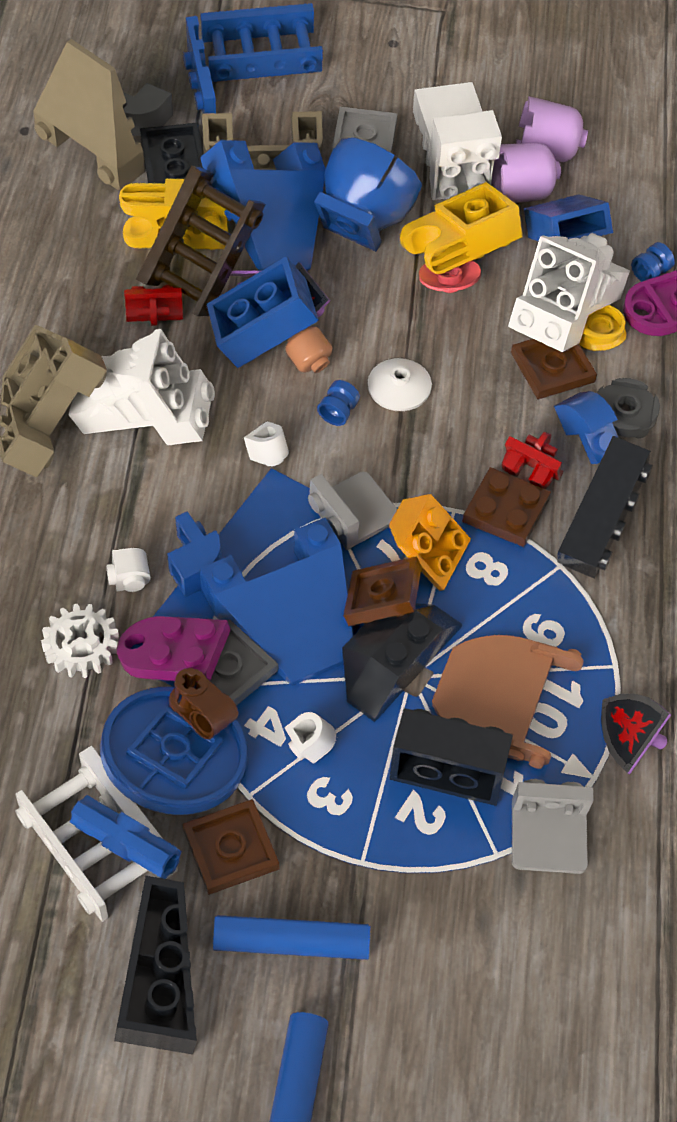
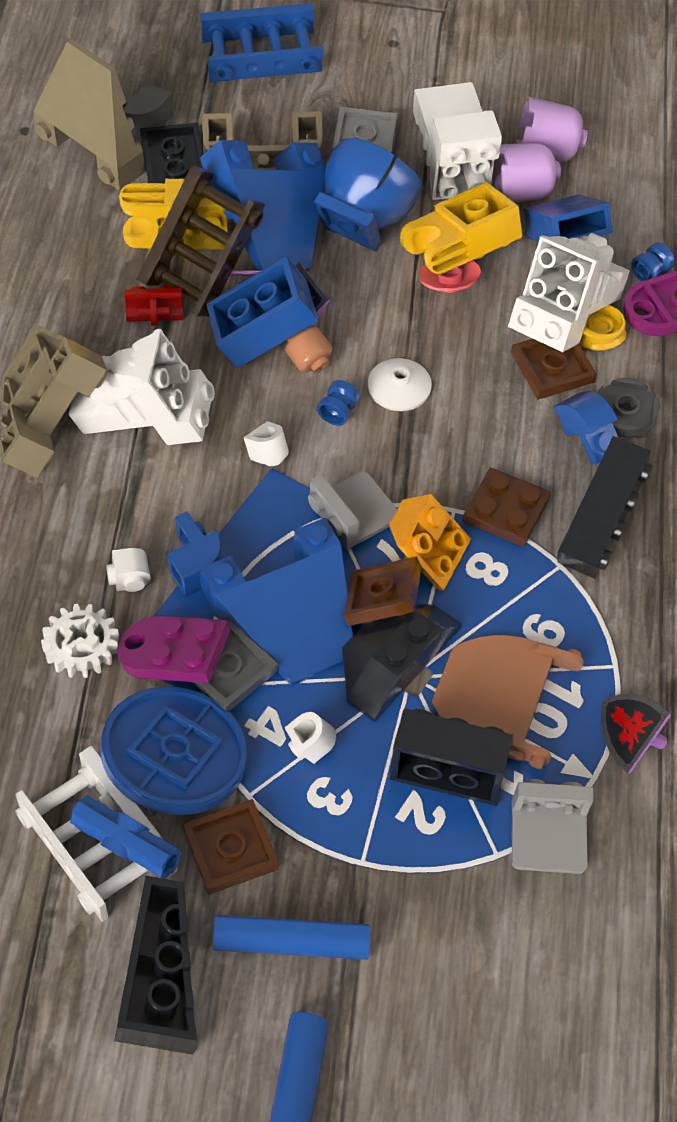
reddish brown piece [168,668,238,739] -> none
blue wing [183,16,216,114] -> none
red hips [502,432,563,489] -> none

